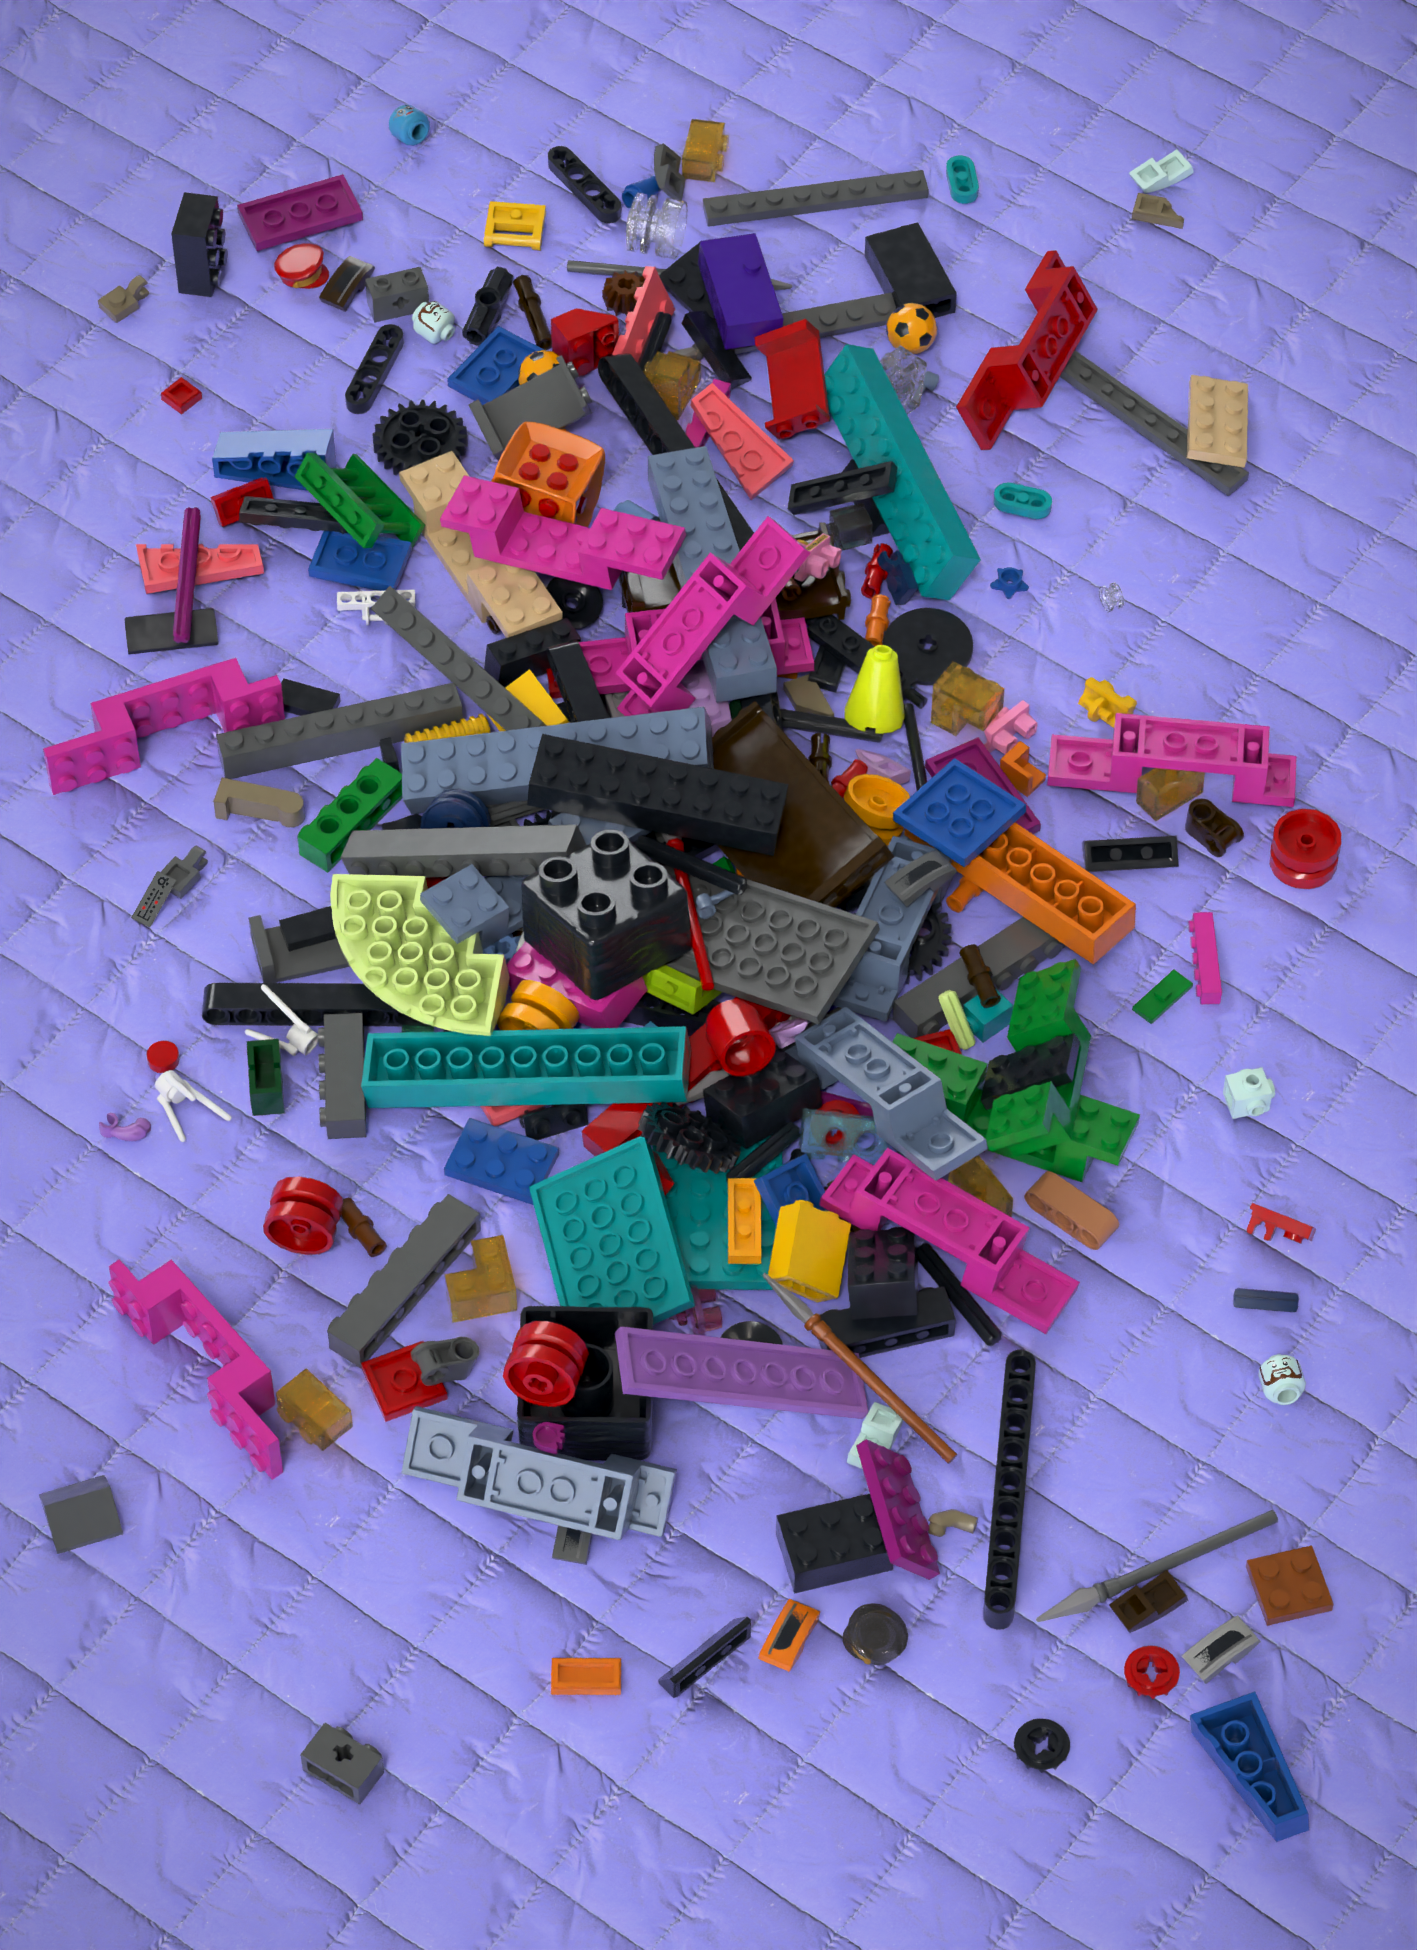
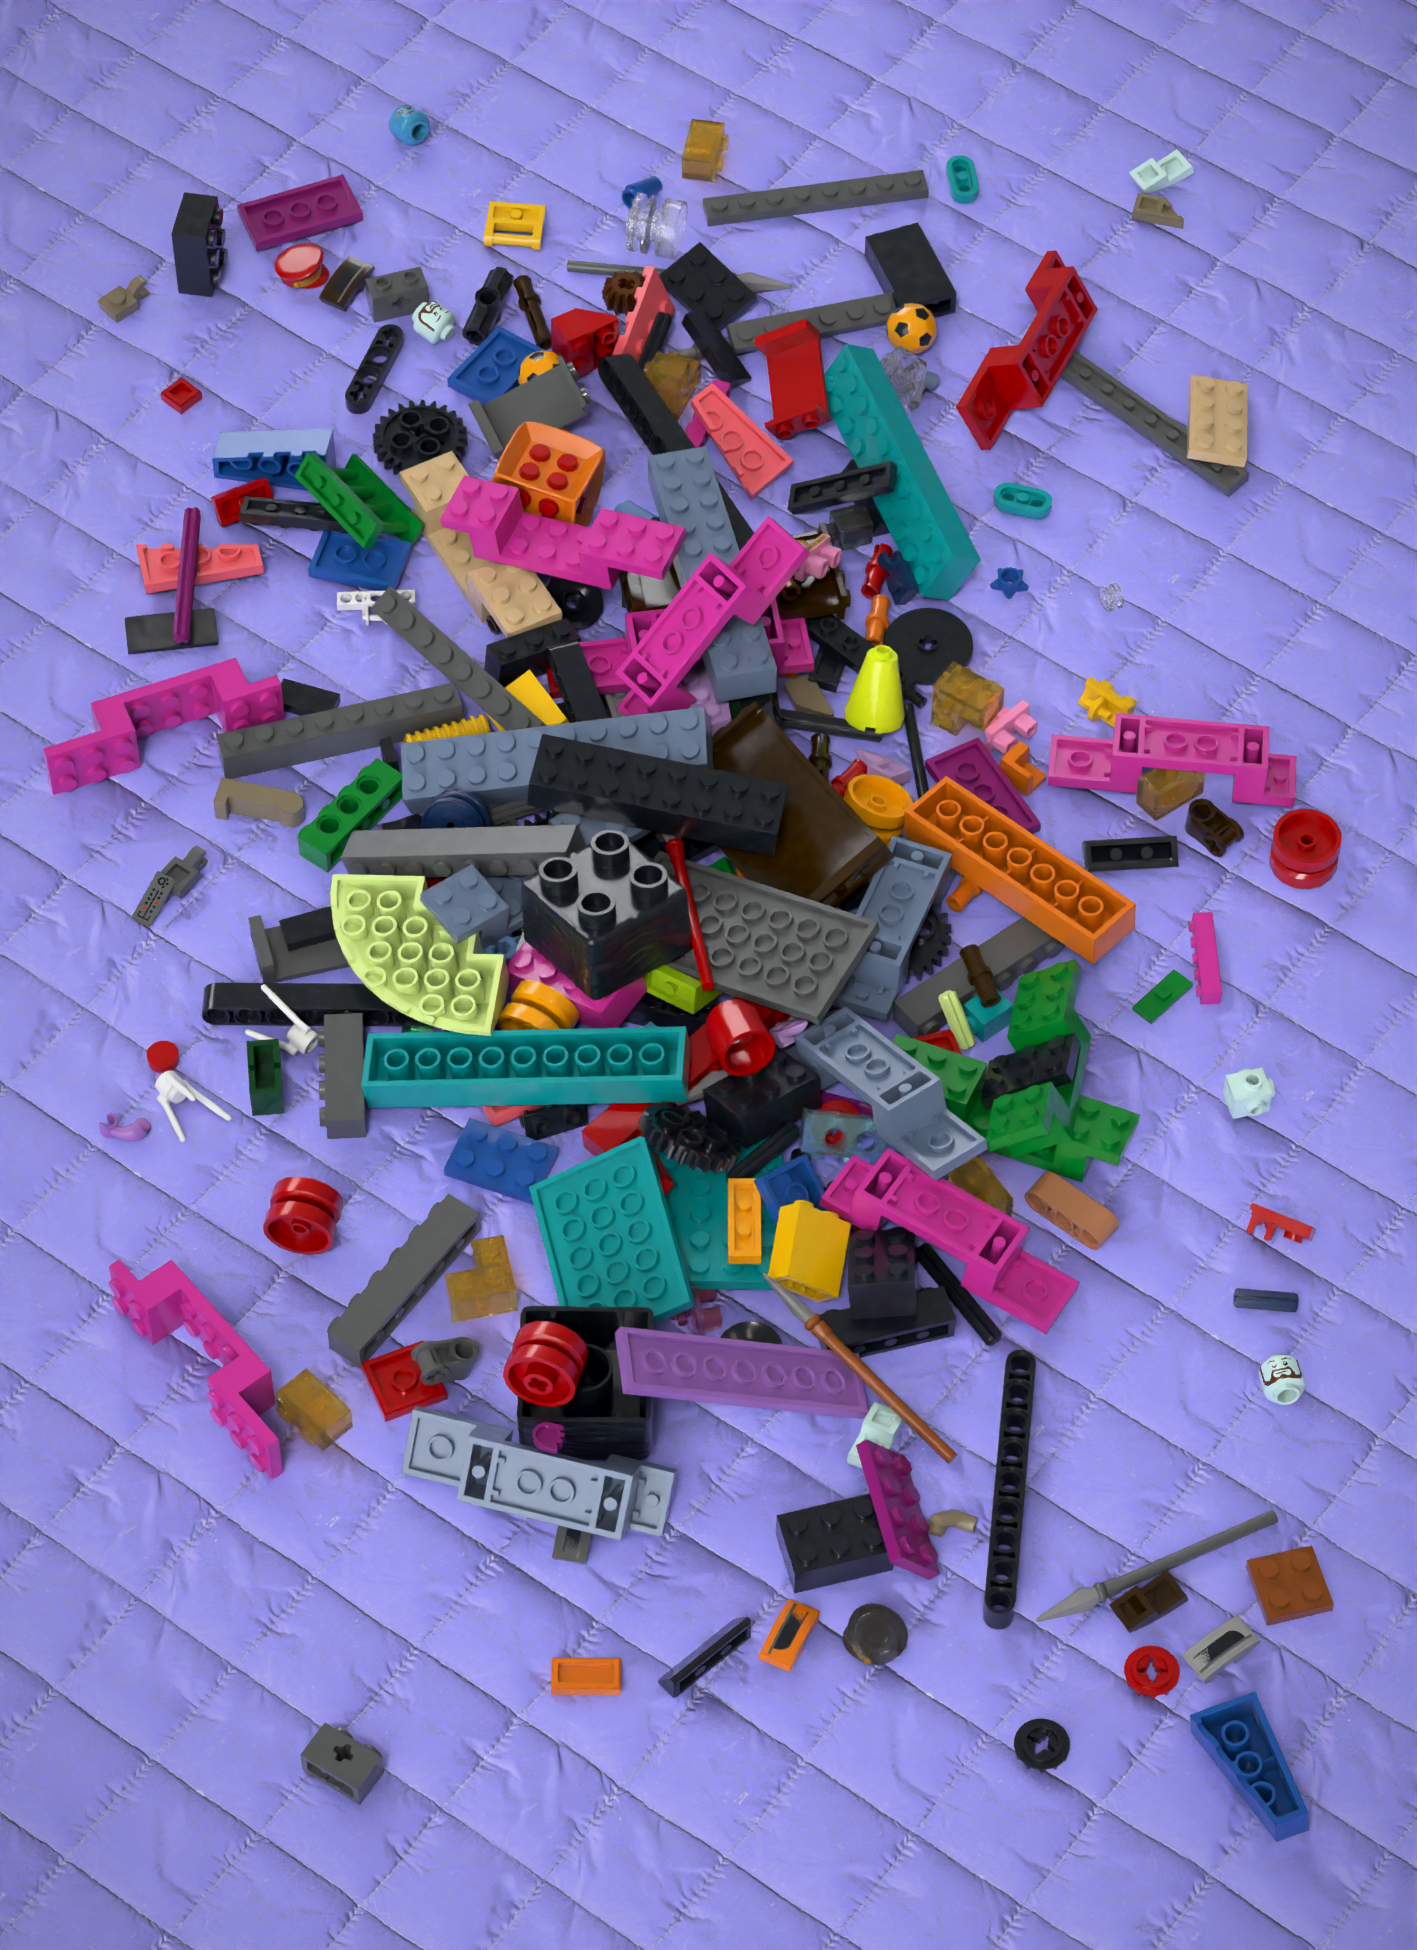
dark grey slope [39,1475,123,1554] -> none
reddish brown pin [341,1197,387,1257] -> none
black beam [548,146,621,223] -> none
black axle [635,835,748,895] -> none
dark grey slope [654,143,686,203] -> none
sand blue hand [696,890,735,919] -> none
dark purple brick [698,233,784,350] -> none
dark grey slope [884,849,957,907] -> none
blue plate [893,758,1026,867] -> none

